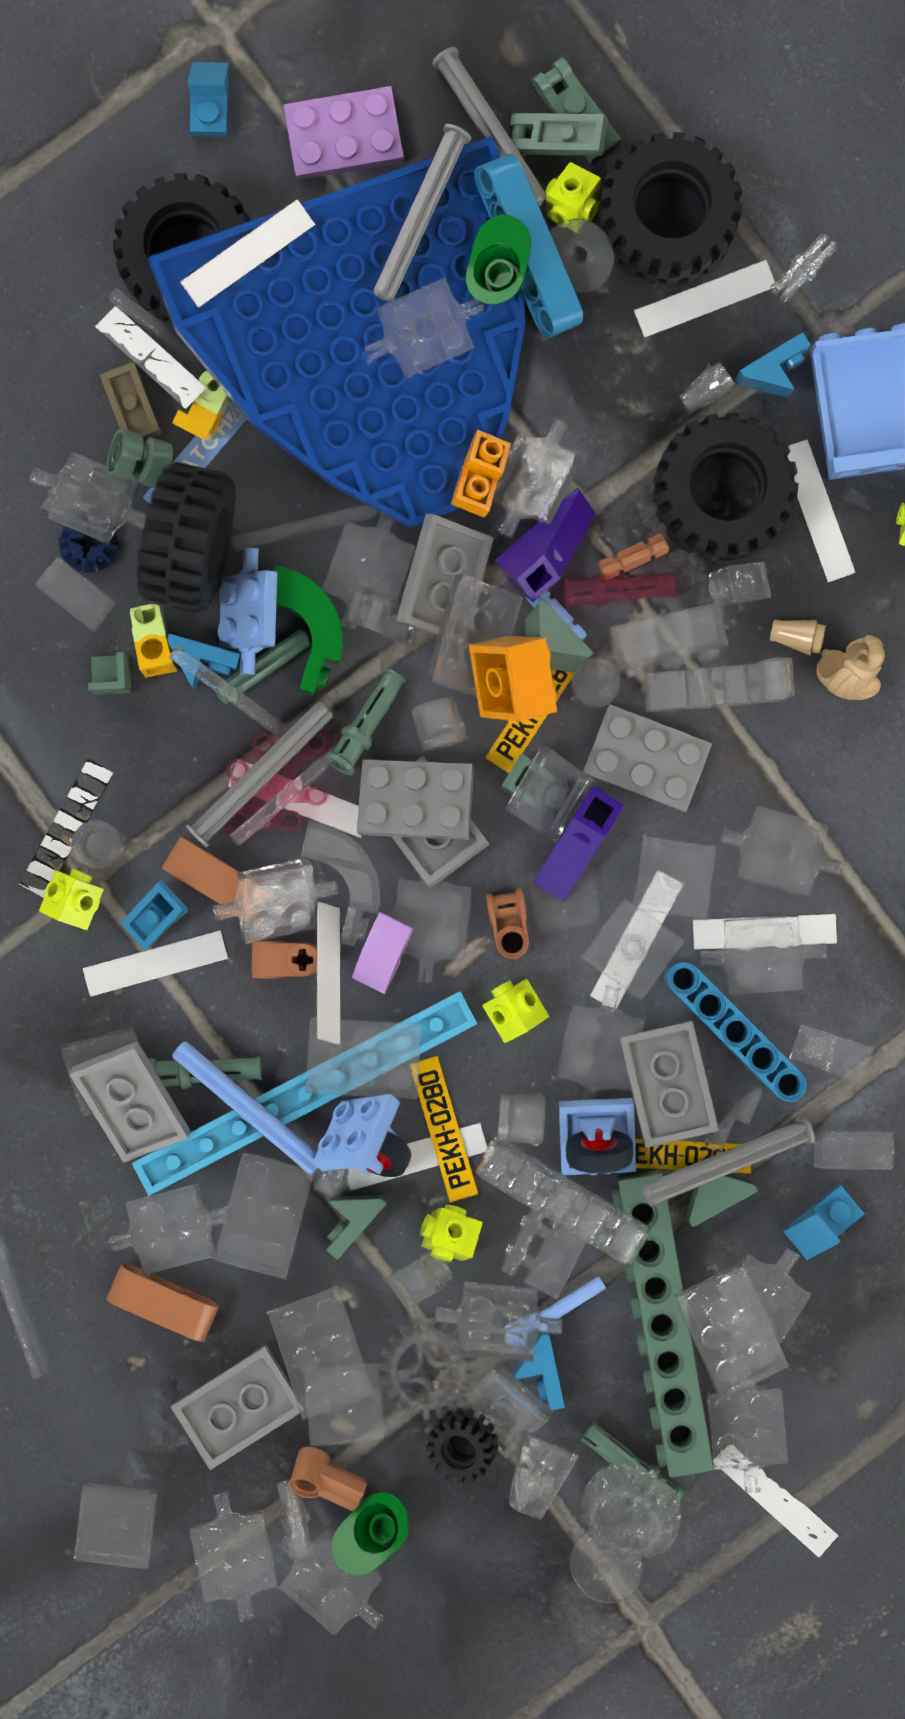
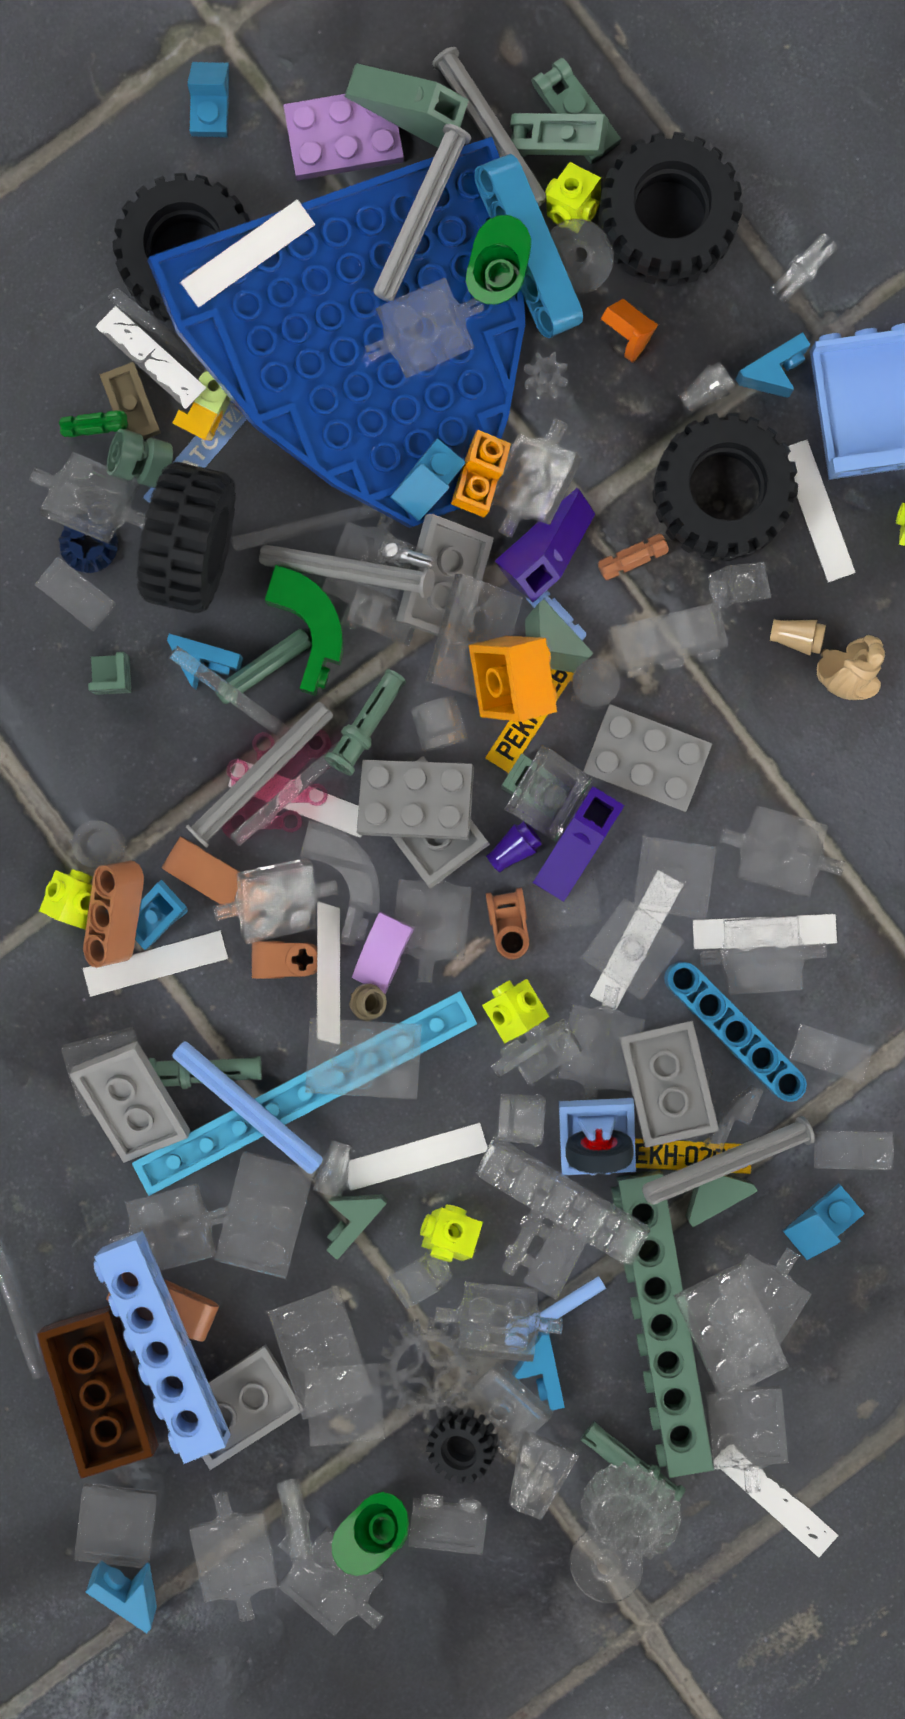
sticker [19,759,113,898] -> none
leg [130,604,178,678] -> none
light blue plate [218,548,277,675] -> none
nougat piece [289,1447,367,1511] -> none
light blue plate [313,1094,412,1177] -> none
yellow sticker [410,1056,478,1202] -> none
clear pink pin [562,574,675,610] -> none
white sticker [634,260,777,337] -> none
clear beam [644,658,796,713] -> none
none -> reddish brown brick [36,1305,159,1479]
none -> green axle [59,410,128,437]
none -> nougat beam [83,860,144,968]
none -> dark azure slope [86,1560,157,1634]
none -> light blue brick [94,1231,231,1464]
none -> light grey axle [259,545,435,599]
none -> sand green slope [344,63,469,148]
none -> dark tan plate [349,983,387,1021]
none -> piece [377,533,435,569]
none -> dark azure slope [390,438,466,521]
none -> clear bracket [408,1494,488,1555]
none -> dark purple cone [486,821,542,873]
none -> clear bracket [491,1018,583,1085]
none -> clear gear [524,352,568,399]
none -> orange tile [601,299,658,363]

